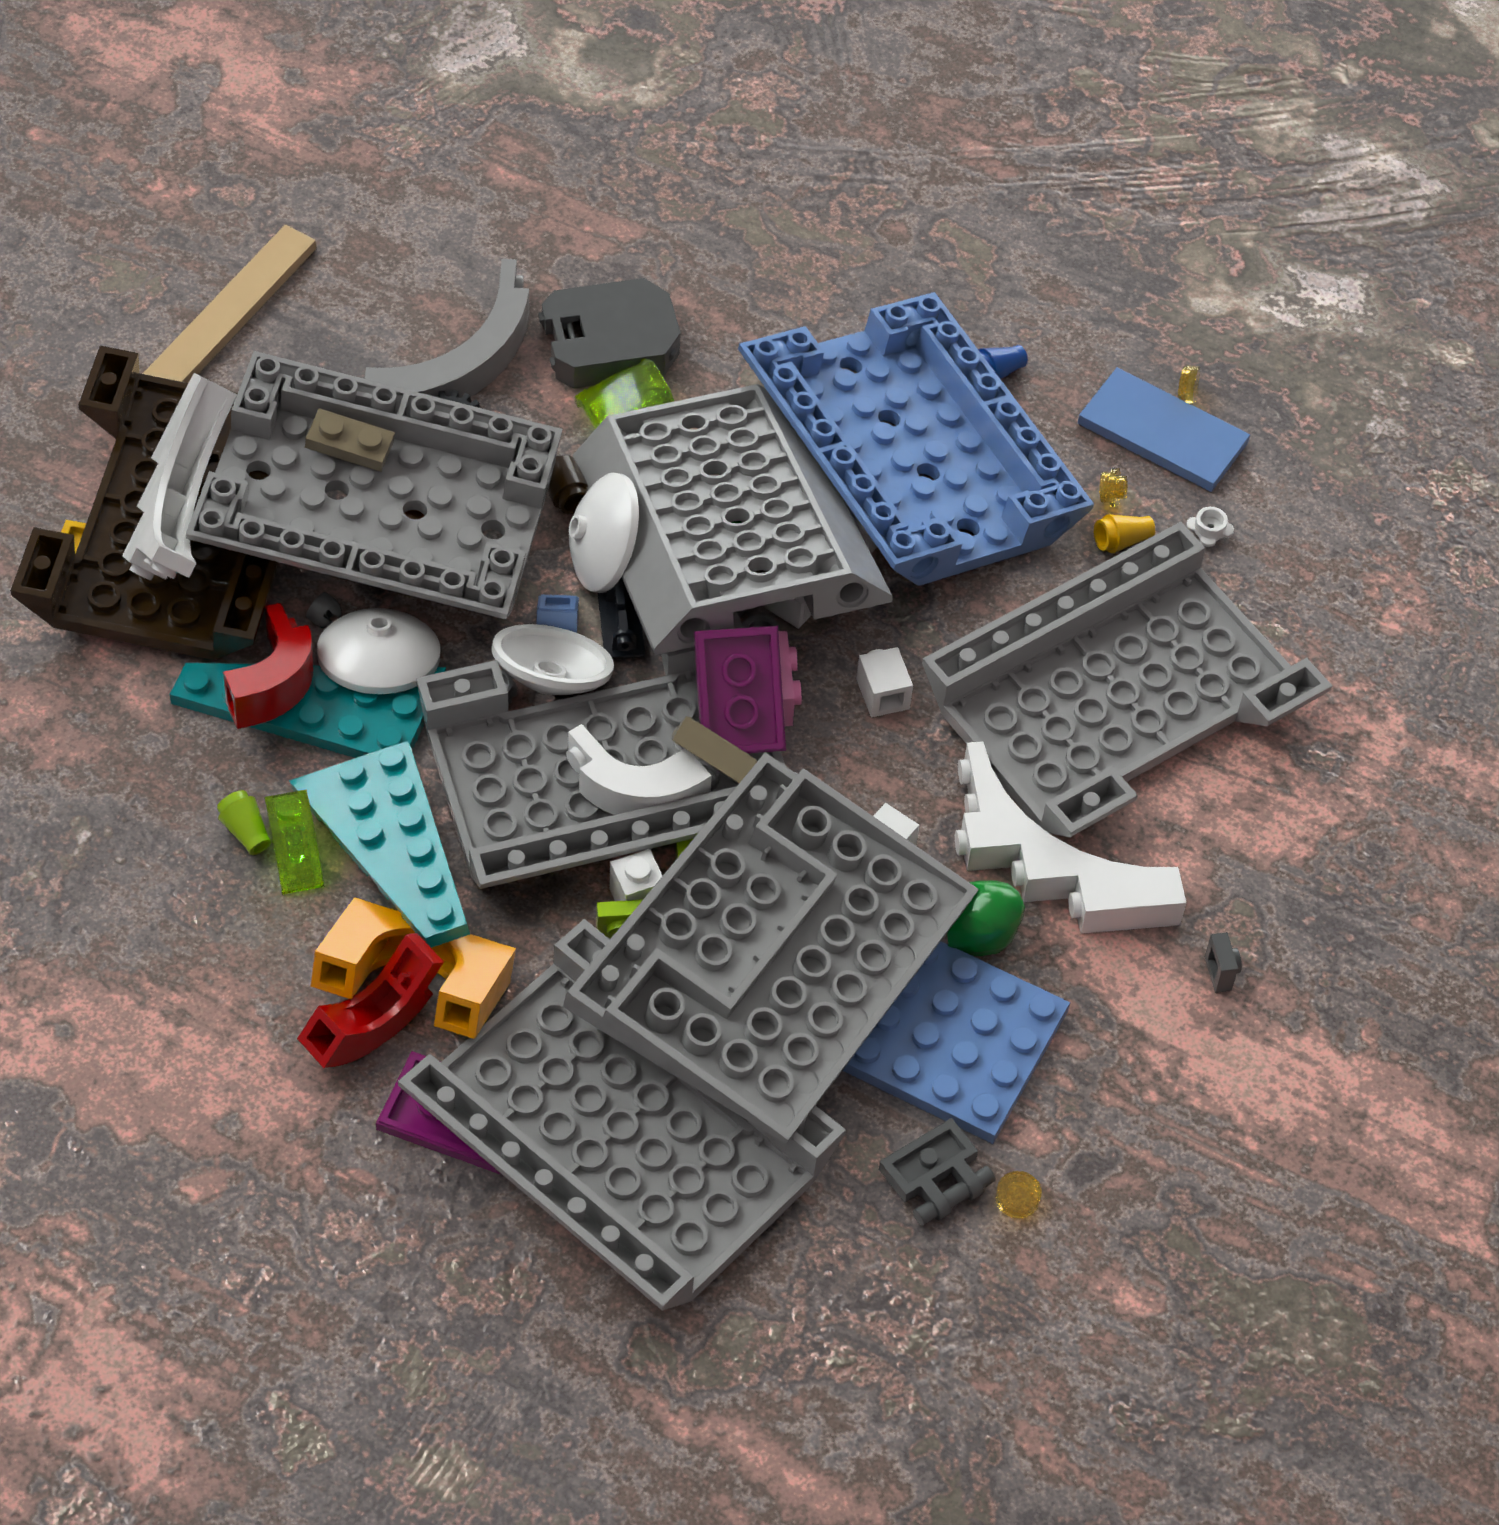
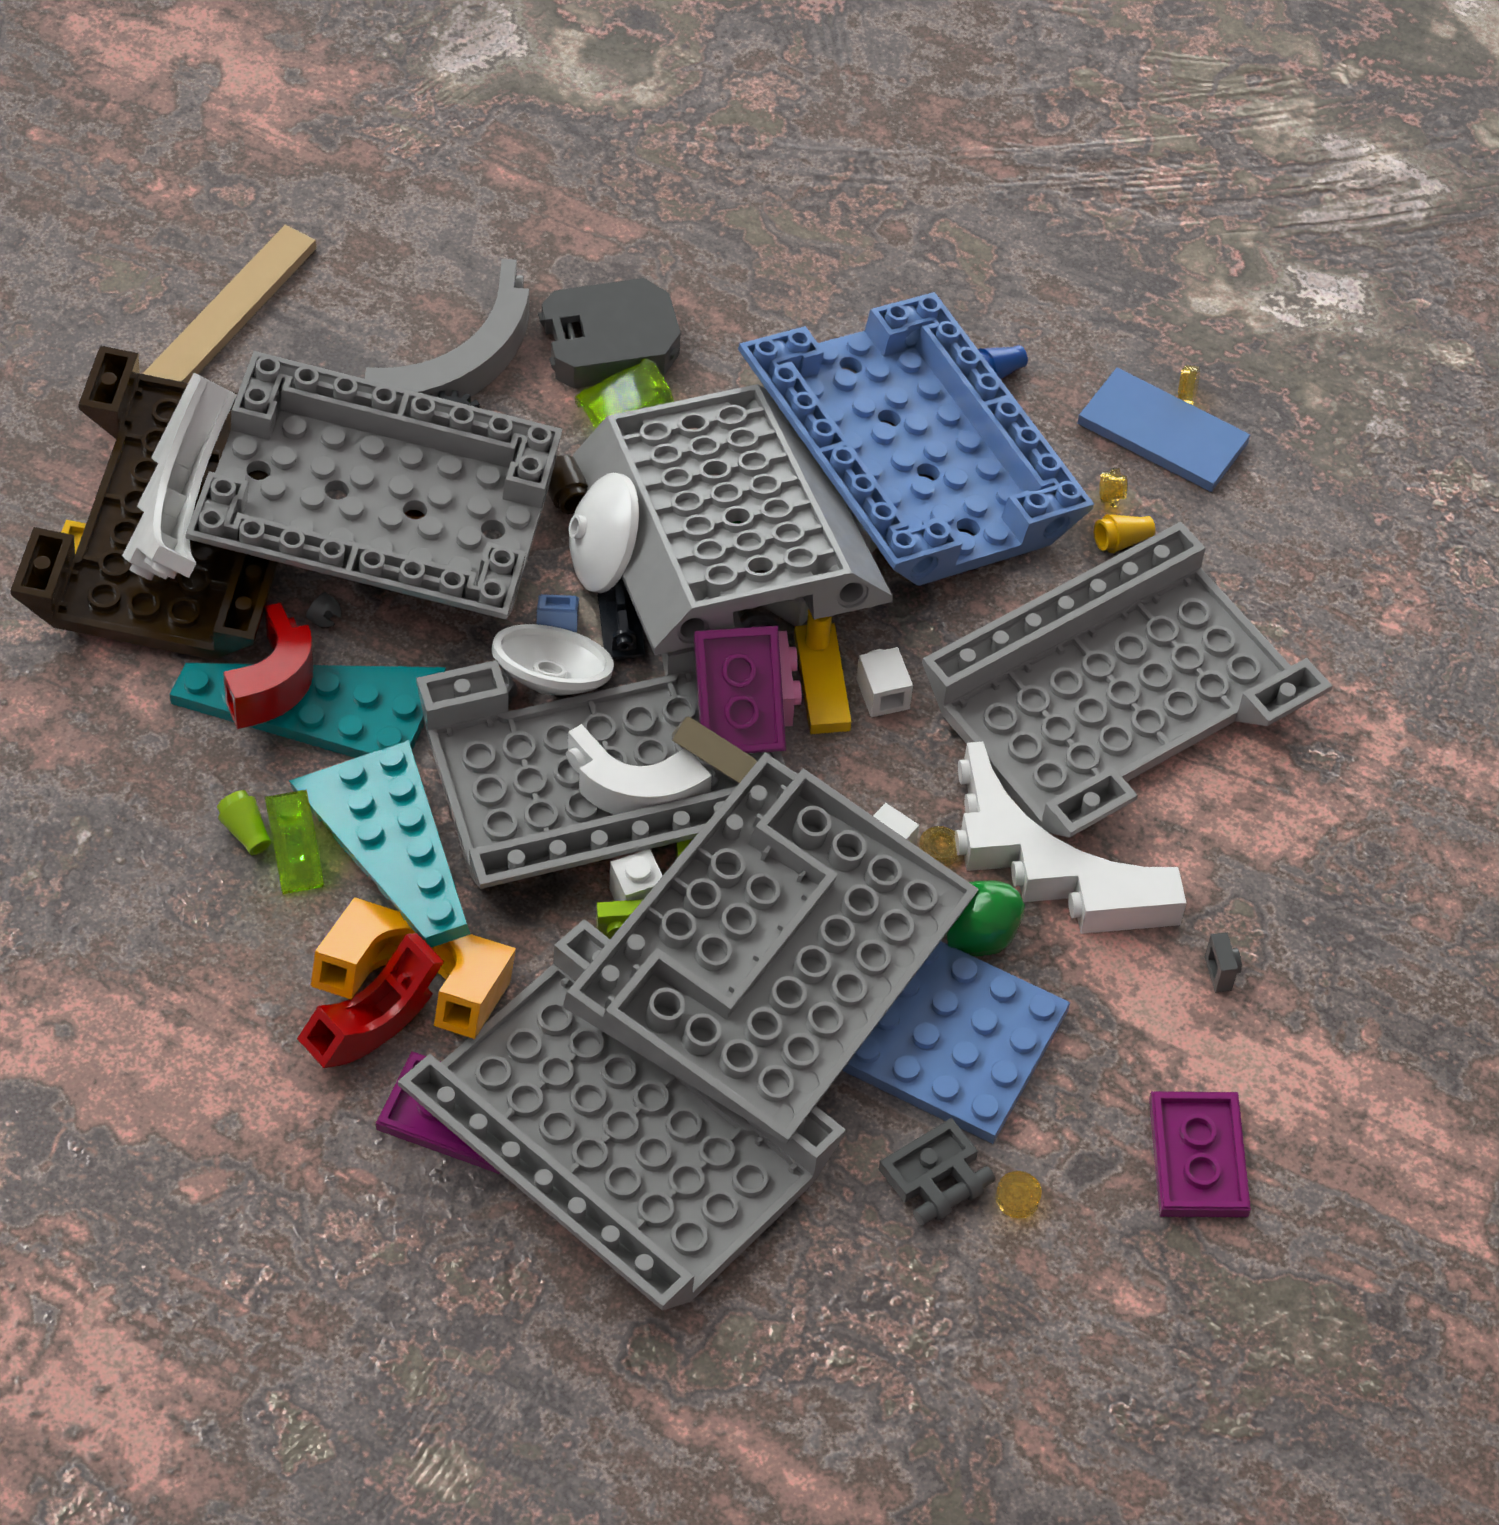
dark tan plate [305,408,395,472] -> none
white dish [317,608,440,694] -> none
white plate [1186,507,1234,547] -> none
none -> yellow piece [794,609,852,734]
none -> clear yellow tile [918,826,959,866]
none -> magenta tile [1149,1091,1251,1217]

